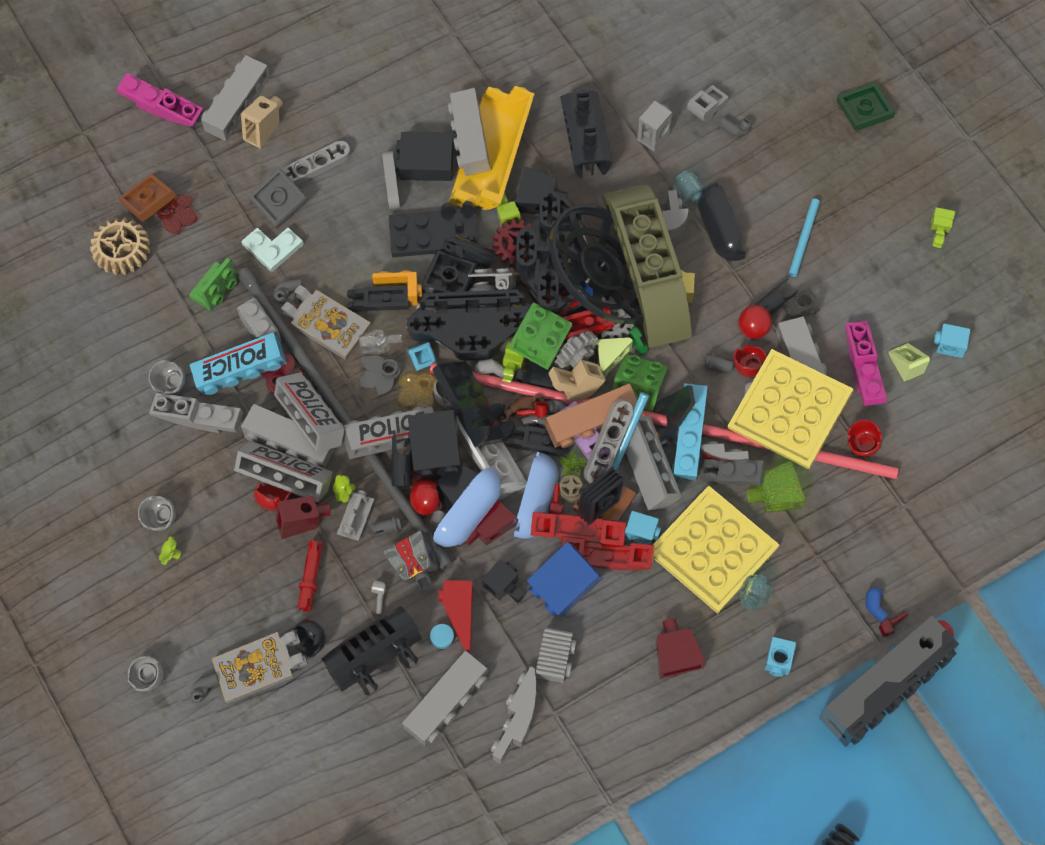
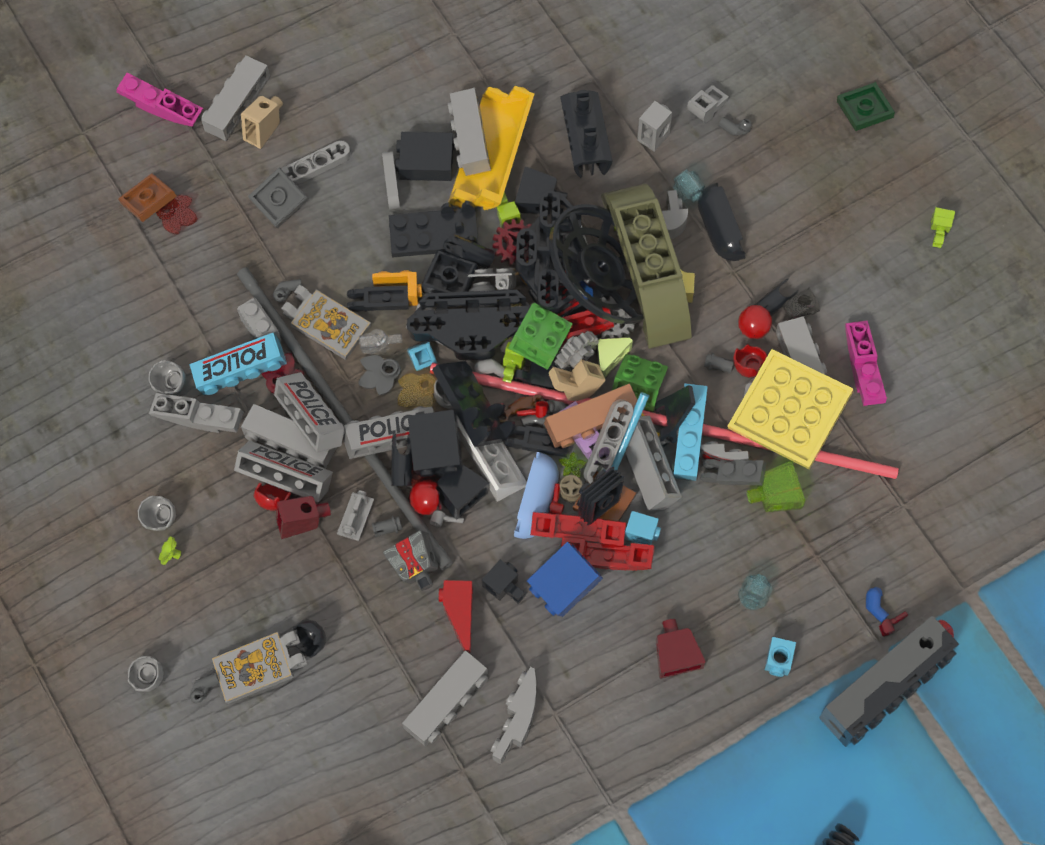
tan gear [90,217,151,276] -> none
bright green bracket [189,257,238,311] -> none
light aqua plate [241,228,304,273] -> none
red pin [297,541,323,612] -> none
black piece [321,606,422,695] -> none
lime plant [332,475,355,503] -> none
light grey hand [371,580,387,614] -> none
medium azure tile [430,624,454,649] -> none
light blue brick [433,468,501,547] -> none
dark red torso [464,500,517,546] -> none
light grey brick [535,627,577,683] -> none
green tile [629,327,648,356] -> none
light yellow plate [653,486,780,614] -> none
medium azure bar [788,198,820,277] -> none
red hair [847,419,882,457] -> none
yellowish green slope [888,343,930,382] -> none
medium azure brick [934,323,970,358] -> none

